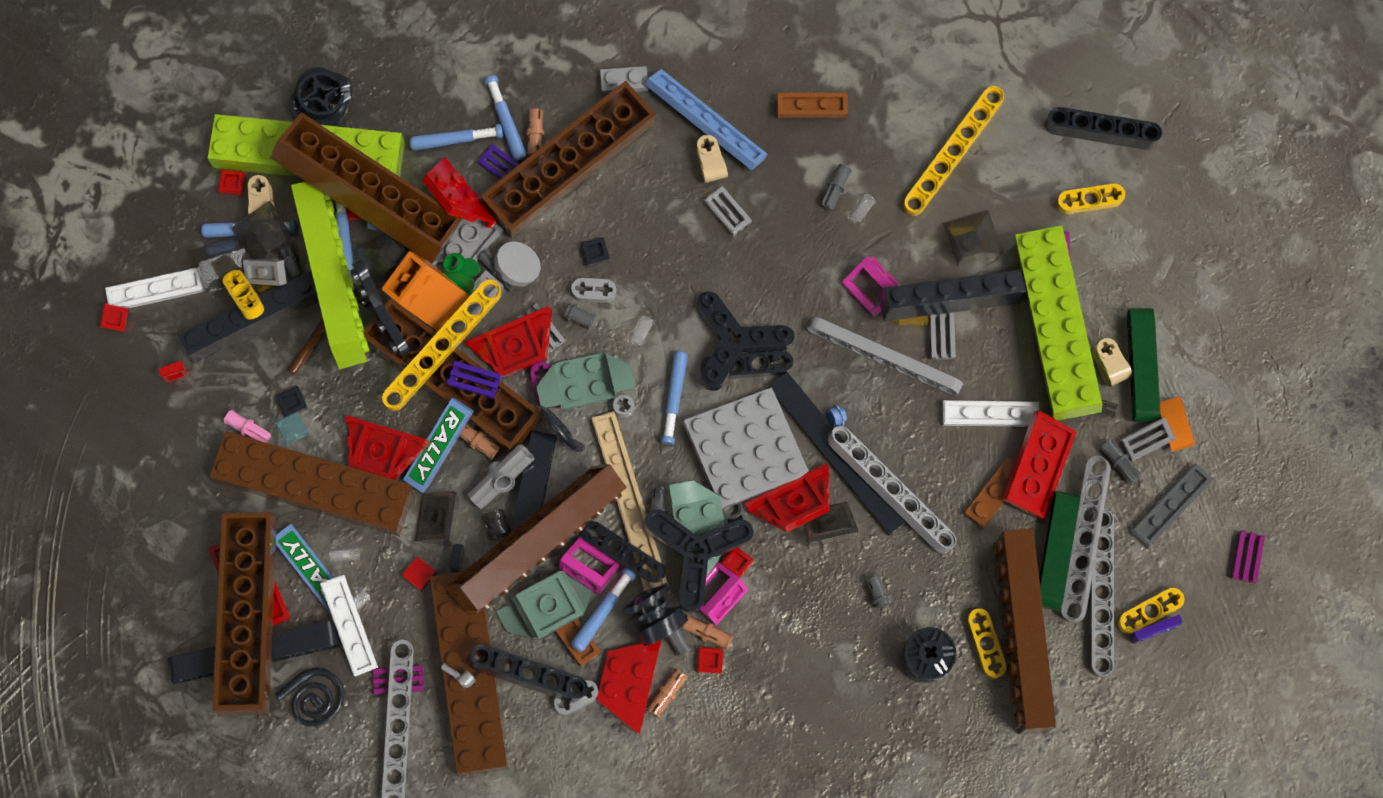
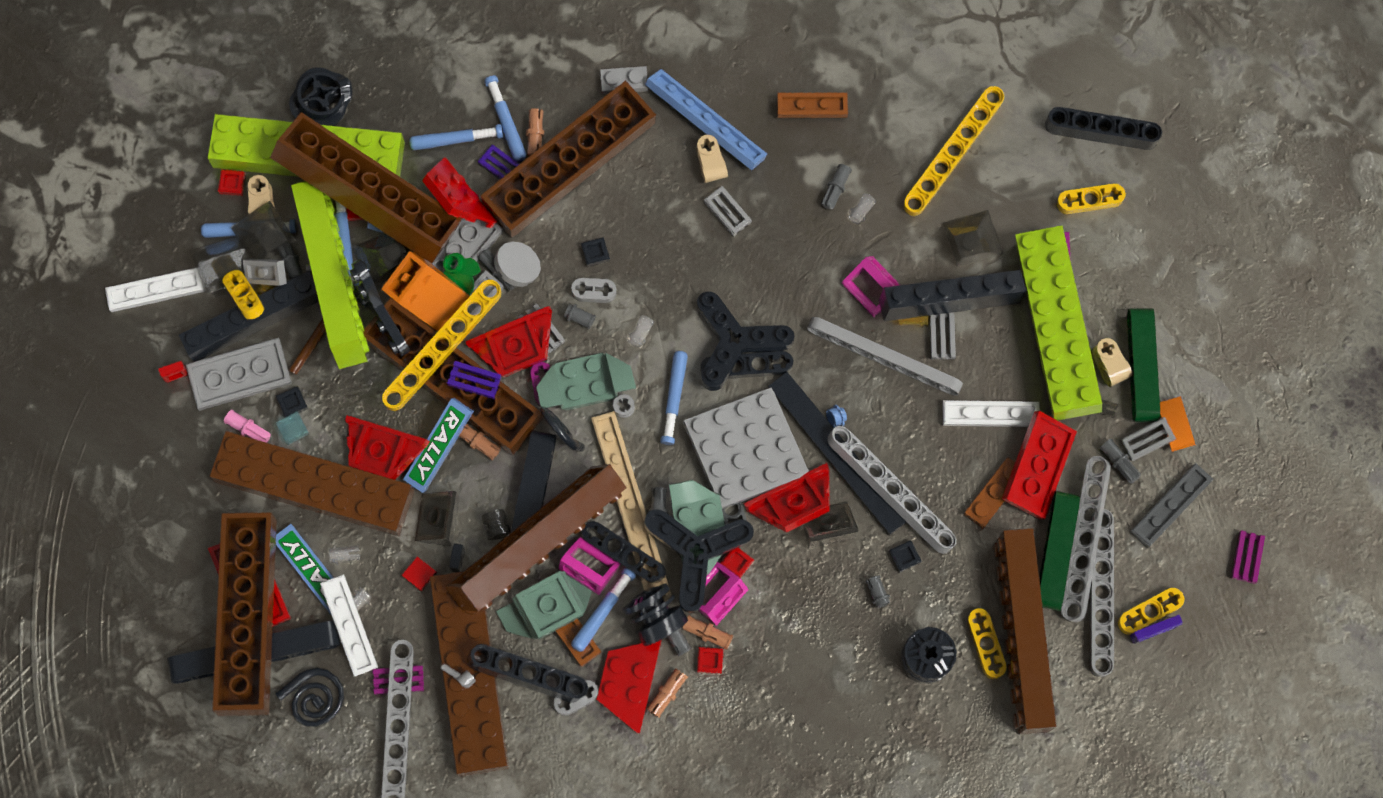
red tile [100,303,129,332] -> none
light grey piece [468,444,534,509] -> none
none -> light grey tile [186,338,292,411]
none -> black tile [889,540,922,573]

